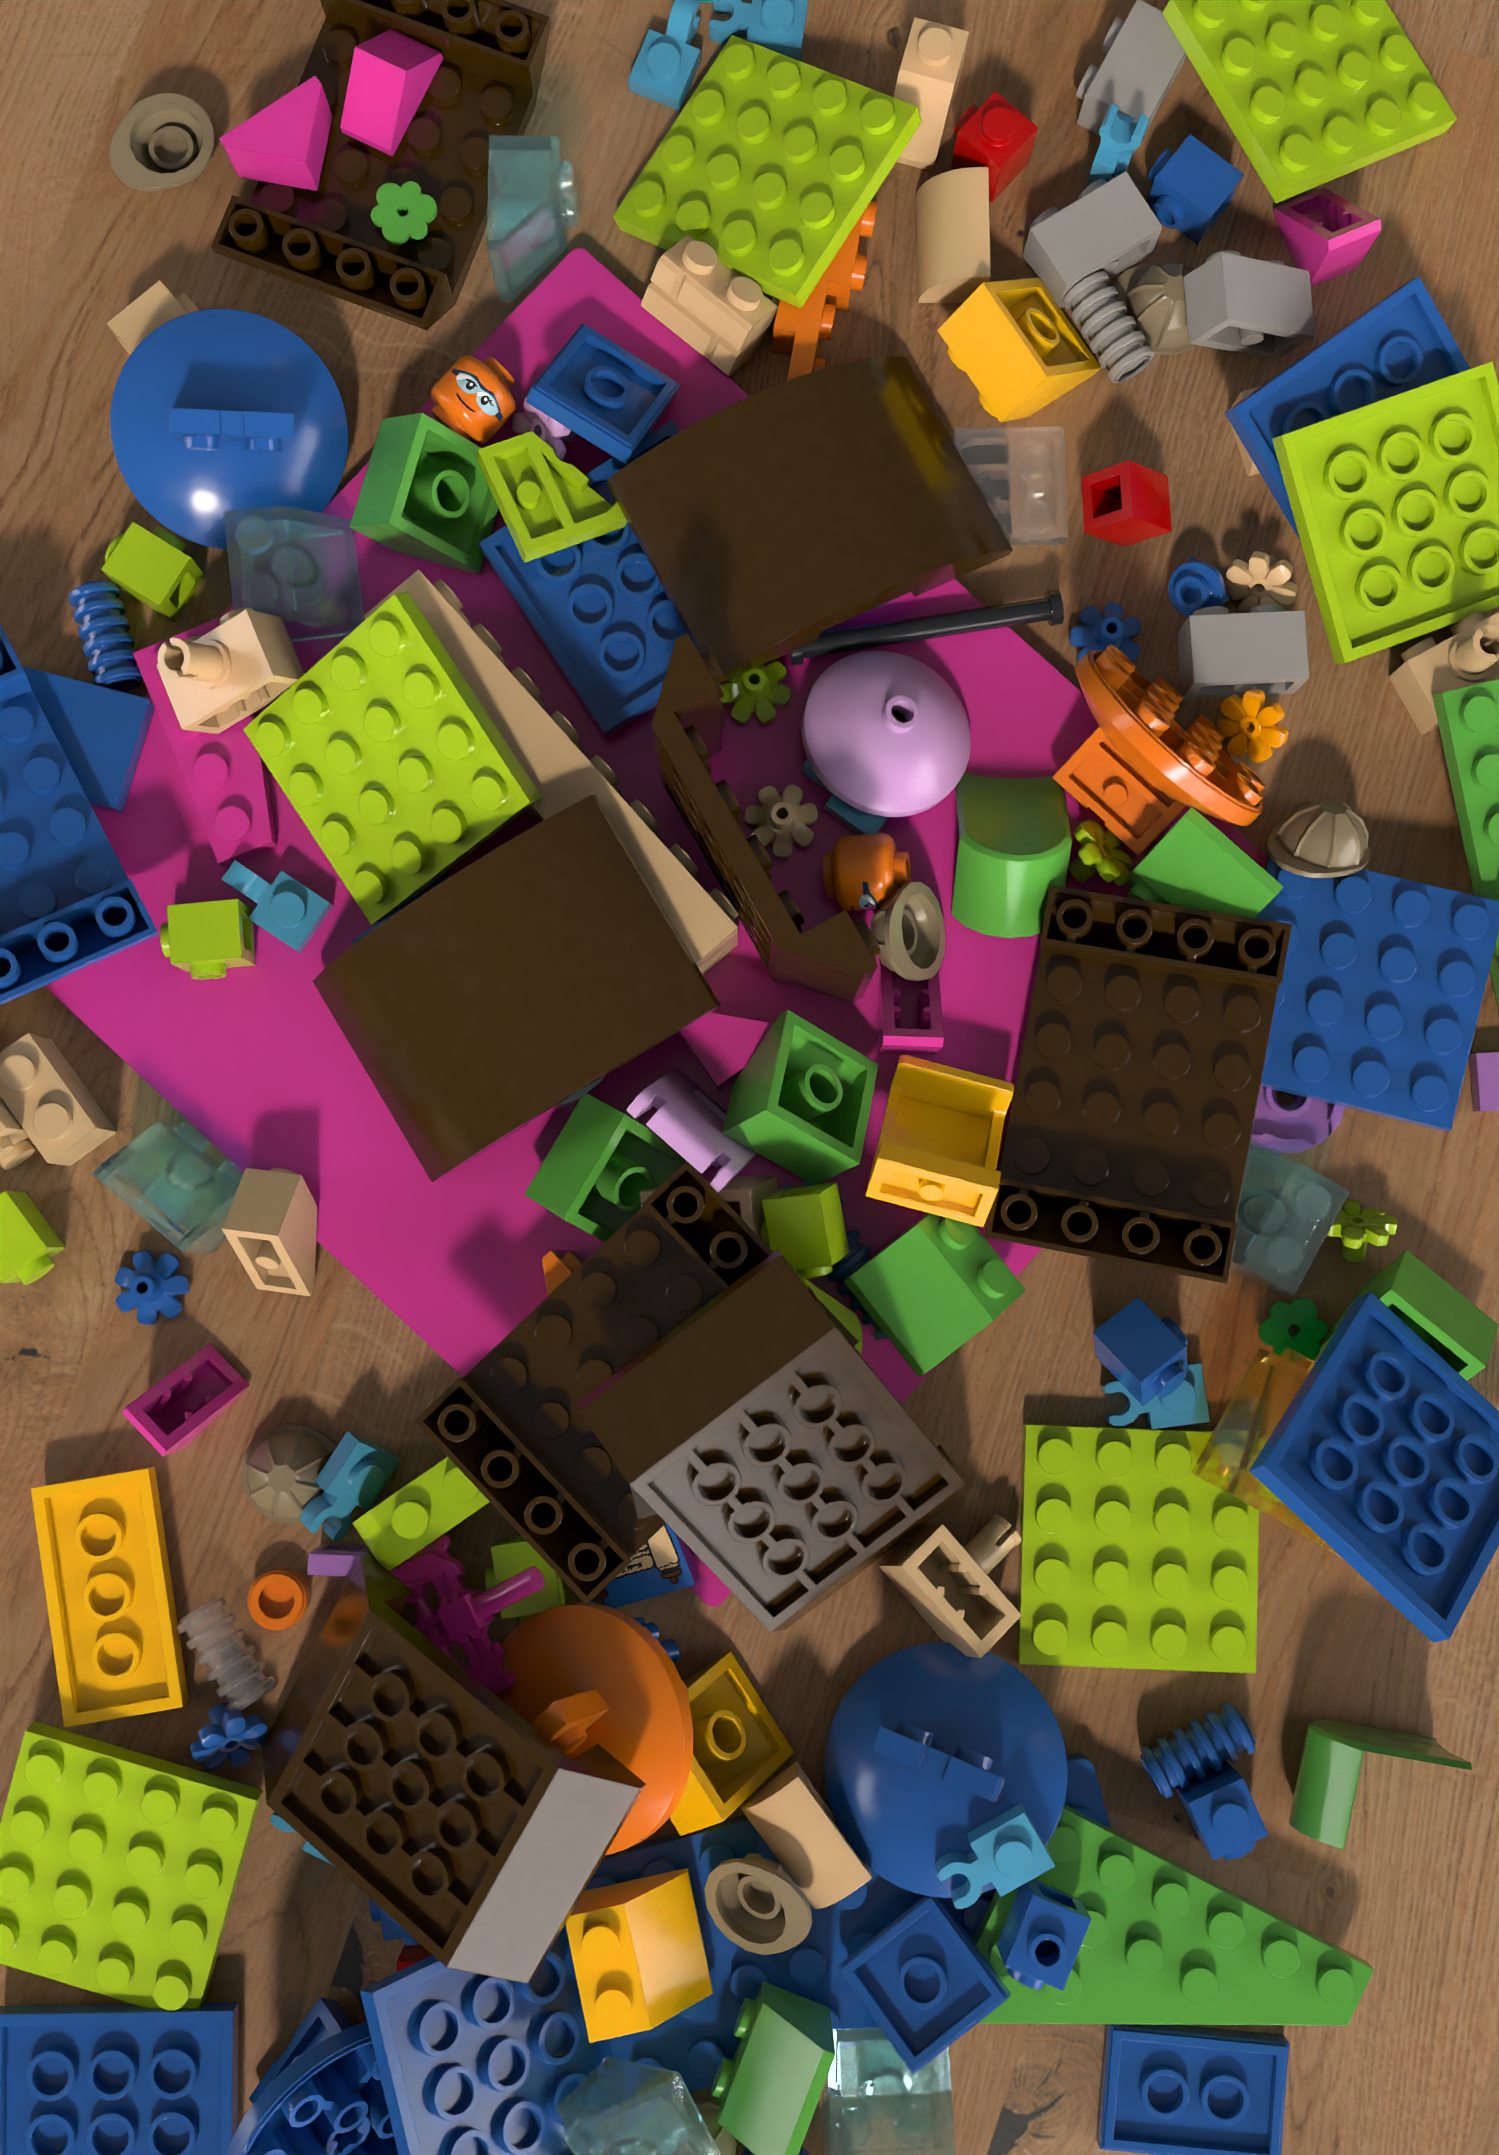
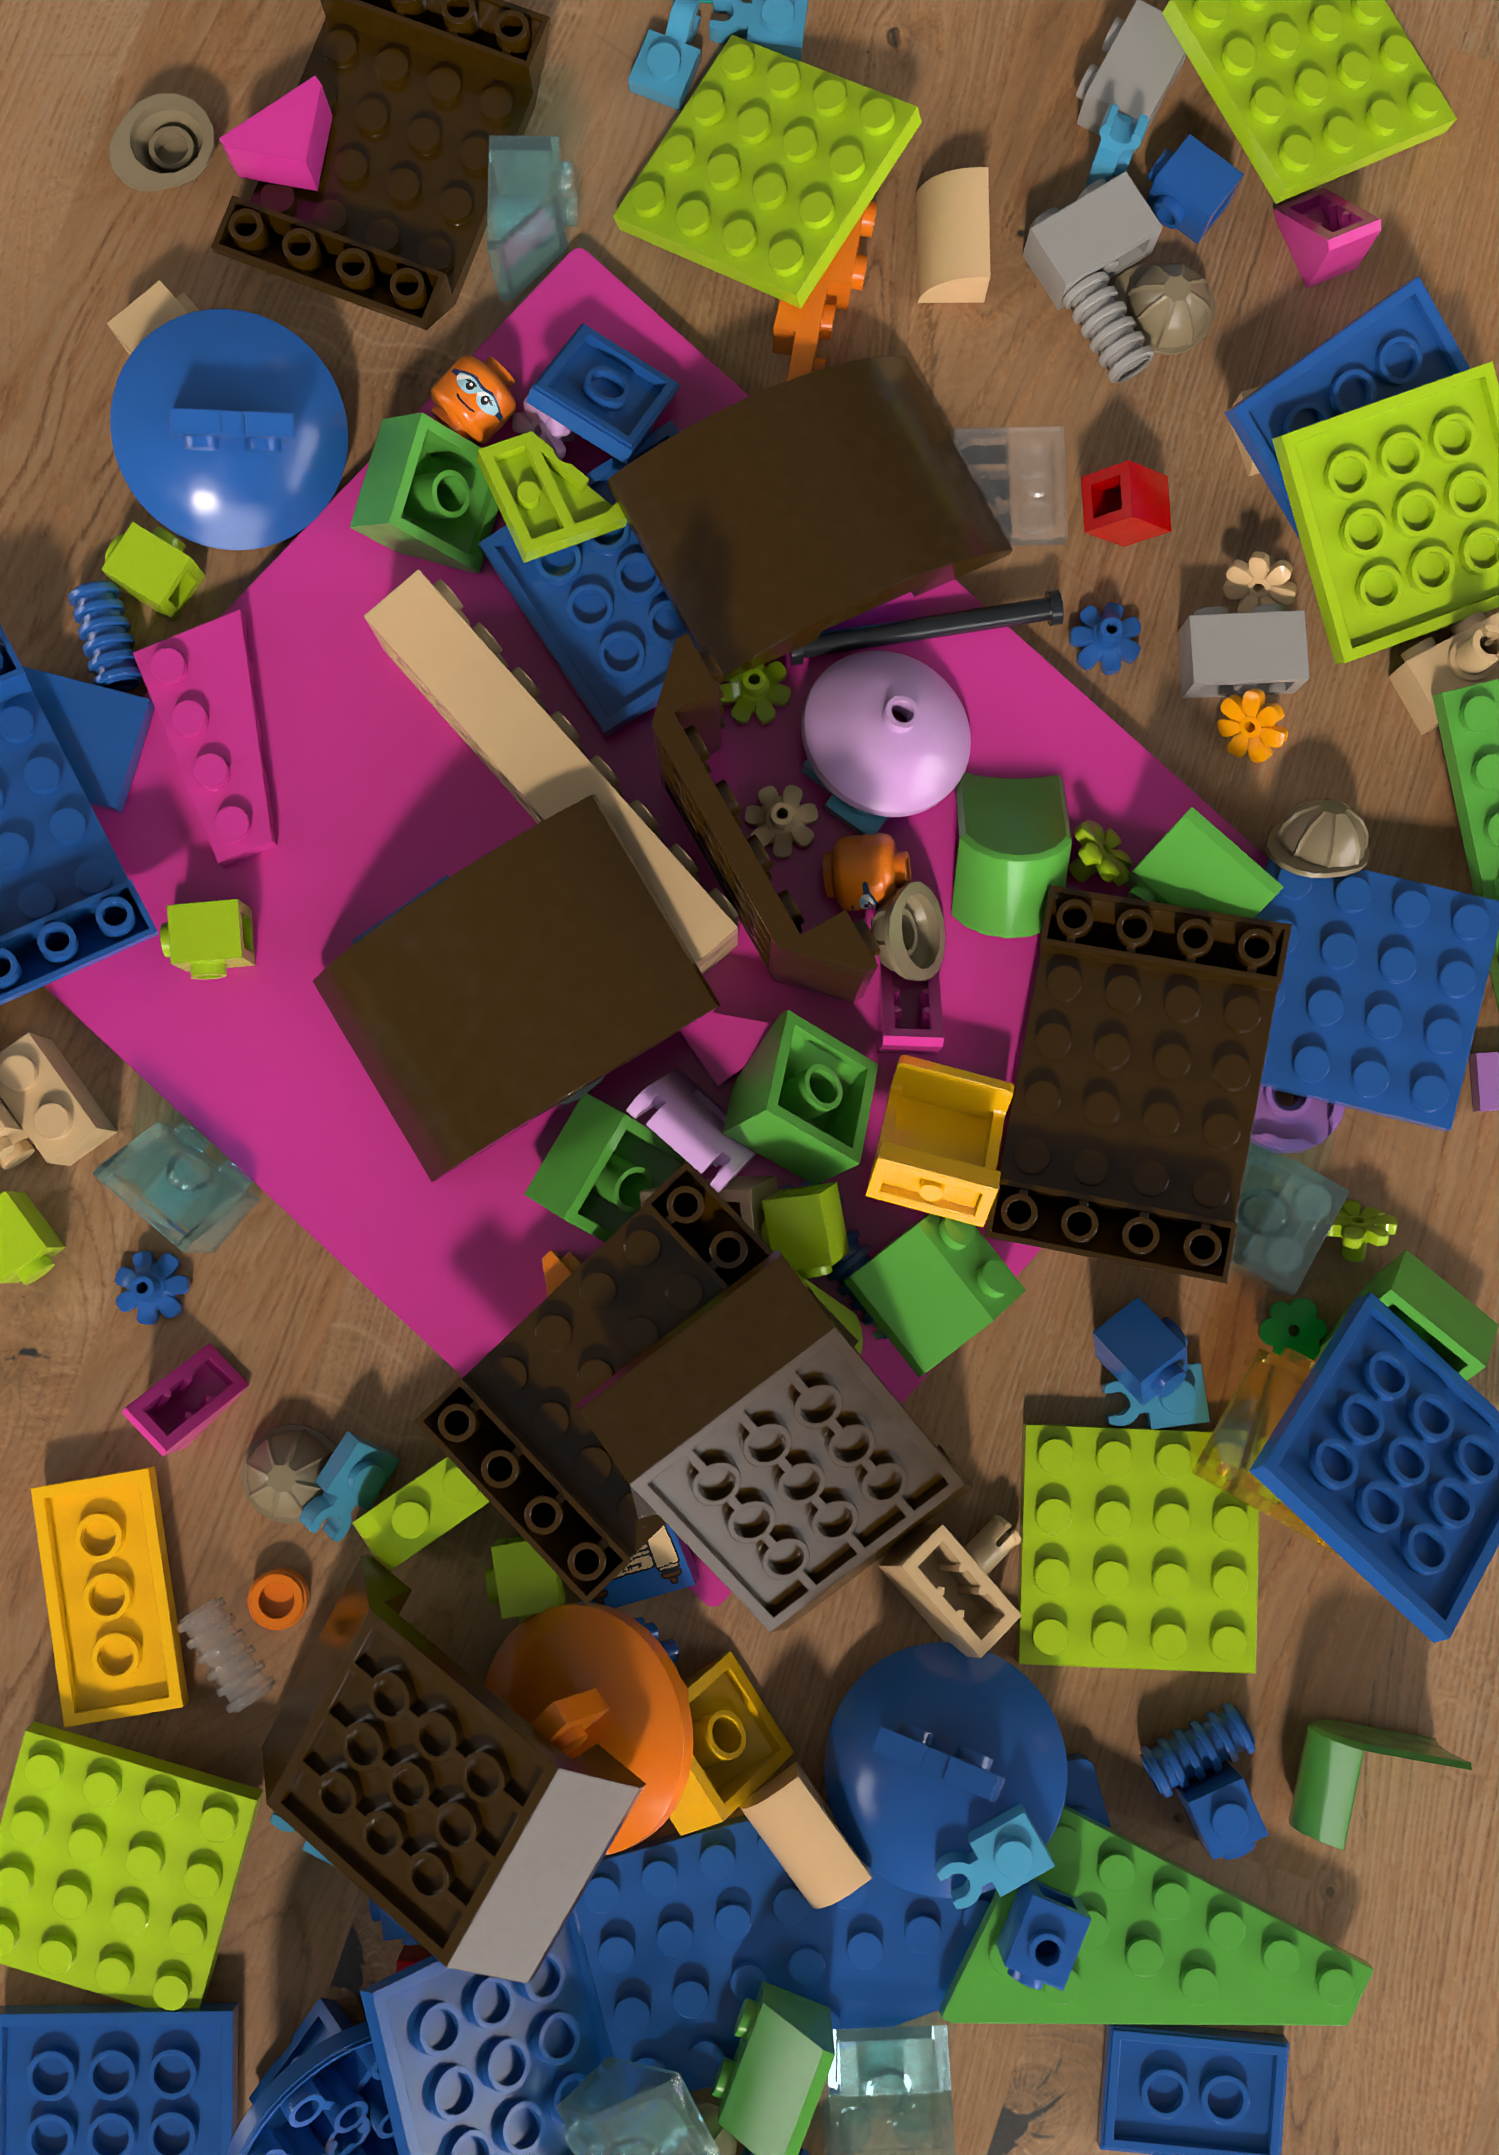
tan brick [156,608,304,734] -> none
blue plant [190,1703,268,1771] -> none
tan slope [221,1168,317,1297] -> none
dark azure plate [222,860,333,953] -> none
clear light blue slope [223,505,364,642] -> none
lime plate [243,592,542,925] -> none
medium lavender tile [308,1542,377,1577] -> none
dark pink slope [340,29,443,157] -> none
bright green plant [371,181,438,245] -> none
dark pink bar [390,1534,545,1694] -> none
yellow slope [565,1868,713,2043] -> none
tan brick [640,235,778,376] -> none
dark tan piece [704,1853,812,1955] -> none
blue tile [837,1895,1011,2075] -> none
tan slope [893,17,969,172] -> none
yellow slope [937,277,1101,422] -> none
red brick [951,91,1038,203] -> none
orange bracket [1052,644,1265,855] -> none
blue plate [1168,556,1231,617] -> none
light grey brick [1183,250,1315,360] -> none

